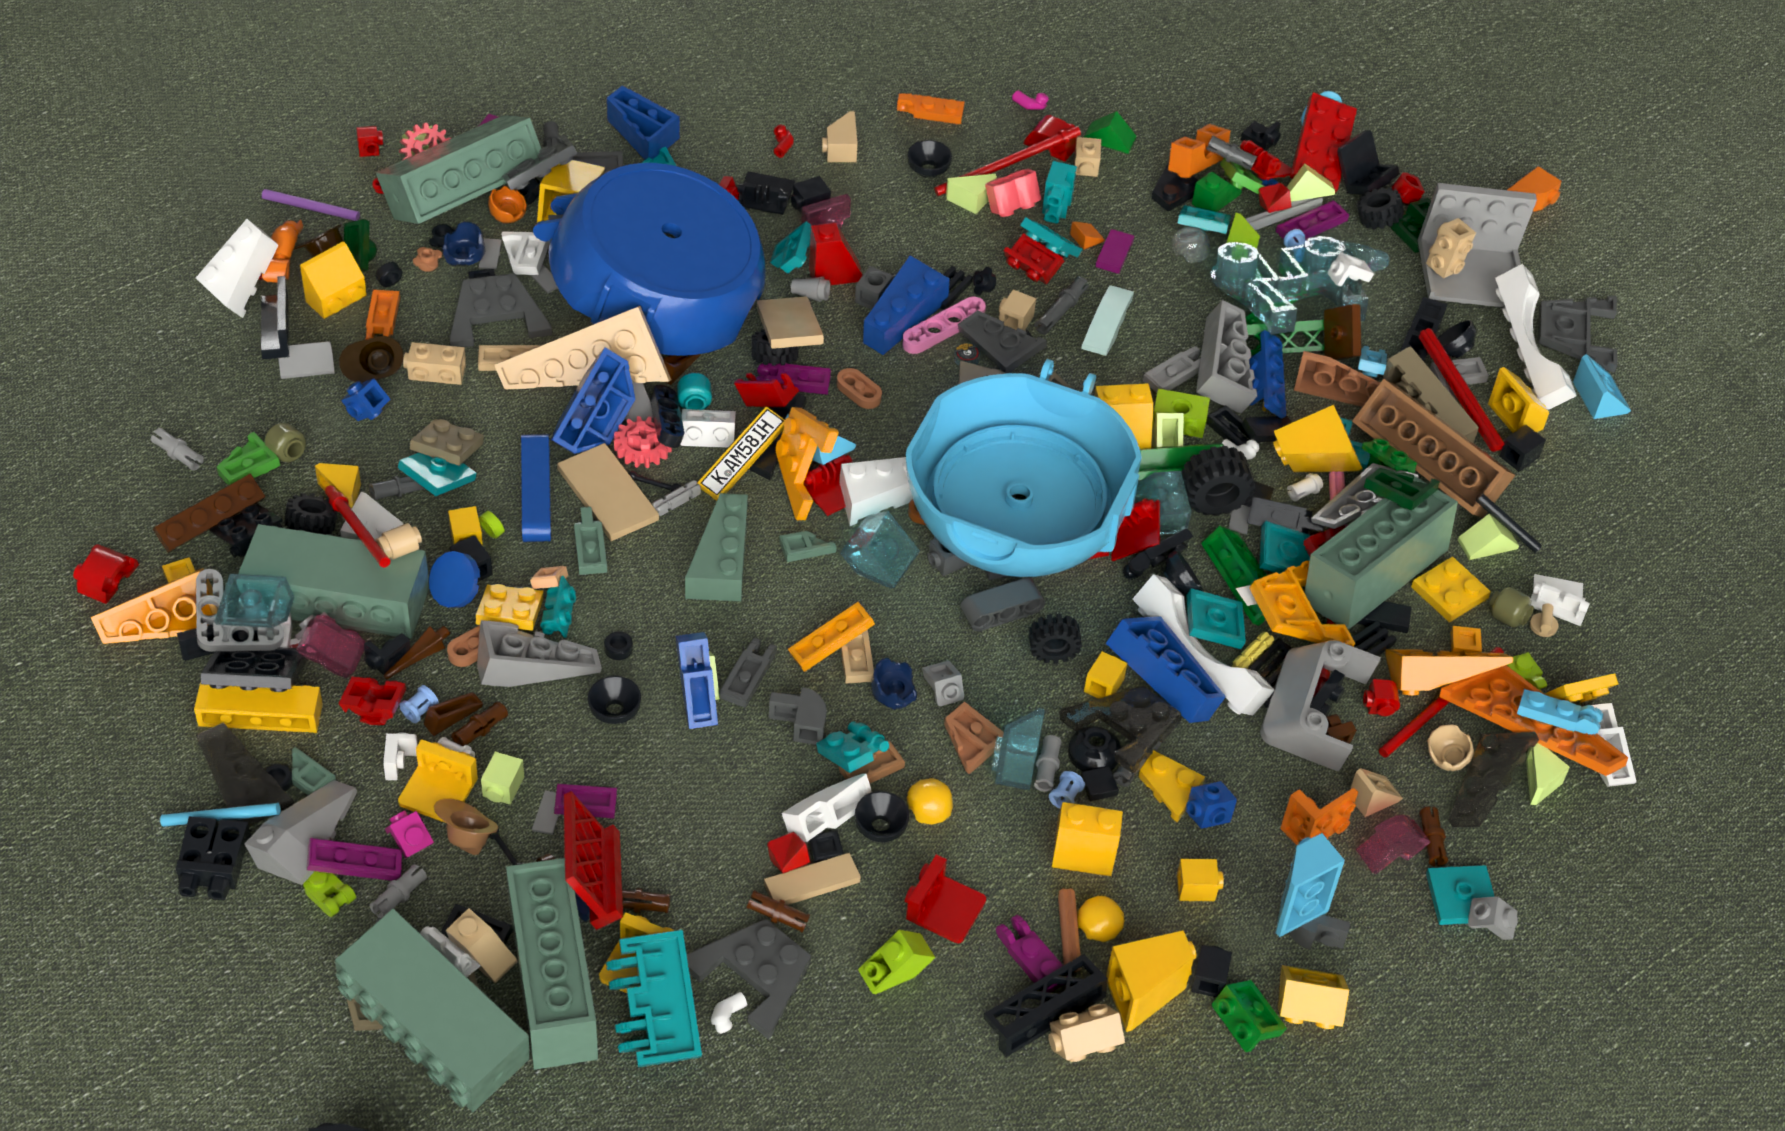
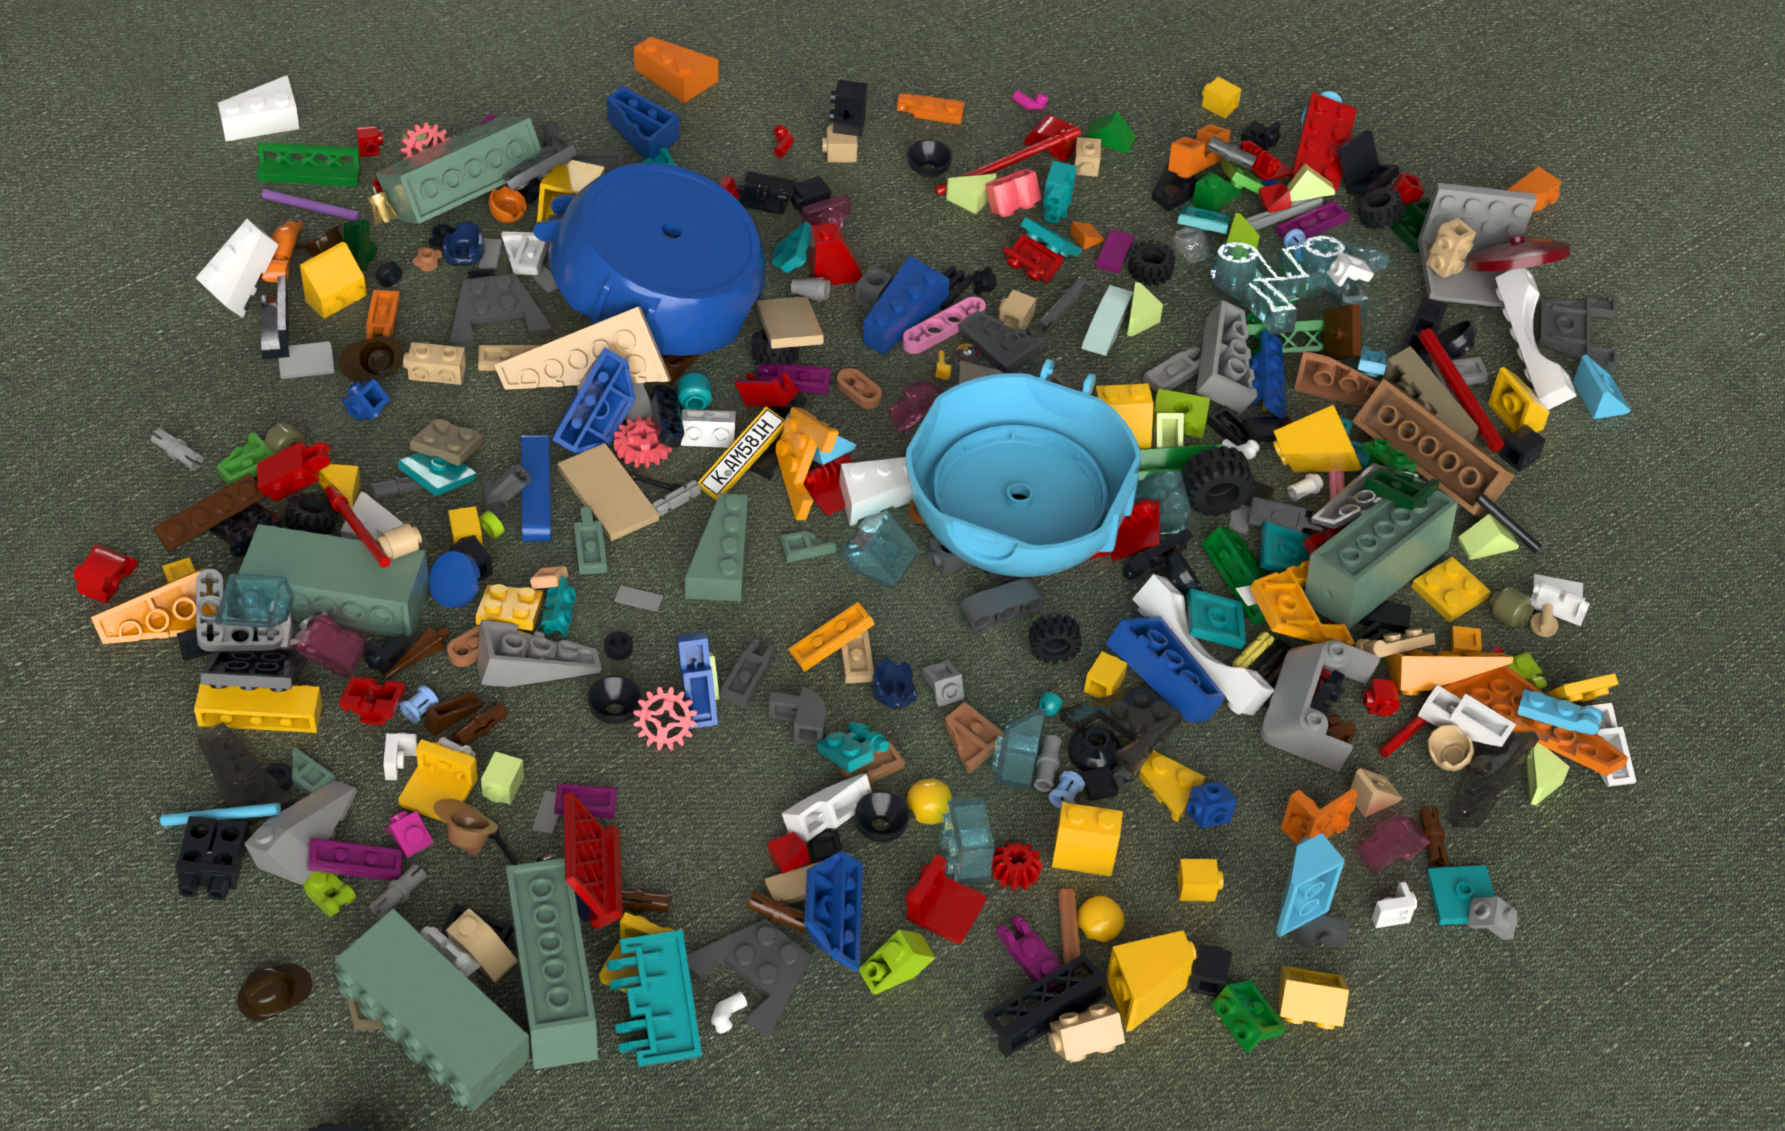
none -> white wedge [218,75,300,141]
none -> dark brown piece [237,964,313,1021]
none -> green fence [256,142,361,187]
none -> red brick [257,441,330,502]
none -> pearl gold piece [367,187,400,227]
none -> dark grey piece [482,464,531,516]
none -> light grey window [614,585,664,612]
none -> orange wedge [634,36,718,103]
none -> coral gear [634,687,697,750]
none -> blue wedge [804,851,863,971]
none -> black brick [829,79,868,137]
none -> clear pink brick [887,381,944,433]
none -> yellow hand [935,350,952,380]
none -> clear light blue brick [939,797,995,884]
none -> red gear [990,839,1042,893]
none -> teal hinge [1037,692,1063,716]
none -> yellowish green slope [1127,282,1163,336]
none -> black tyre [1128,240,1175,286]
none -> yellow brick [1202,77,1242,119]
none -> tan plate [1355,628,1435,657]
none -> white bracket [1372,882,1417,928]
none -> white slope [1418,685,1516,747]
none -> dark red dish [1467,235,1571,271]

